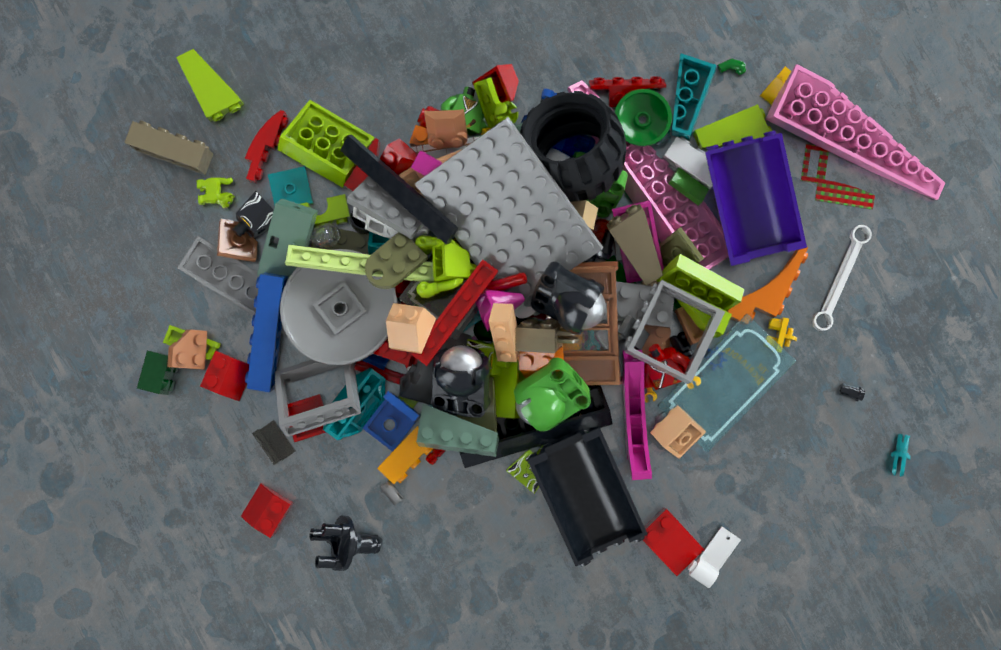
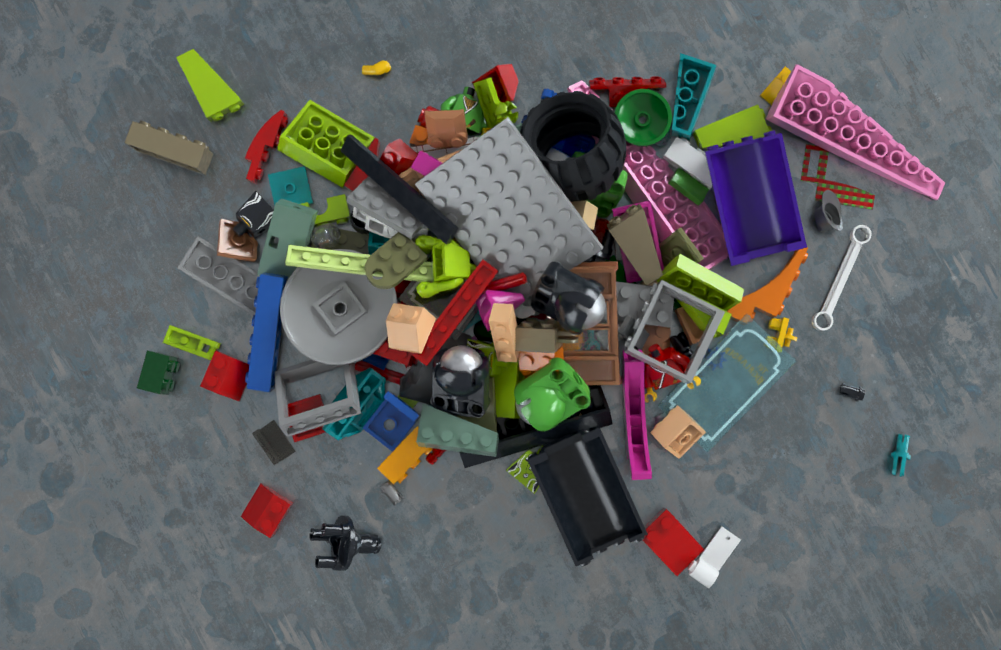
nougat plate [167,330,207,370] -> none
lime animal [196,177,235,208] -> none
green arm [717,59,746,75] -> none
none -> yellow arm [362,60,391,75]
none -> dark grey piece [814,190,843,232]

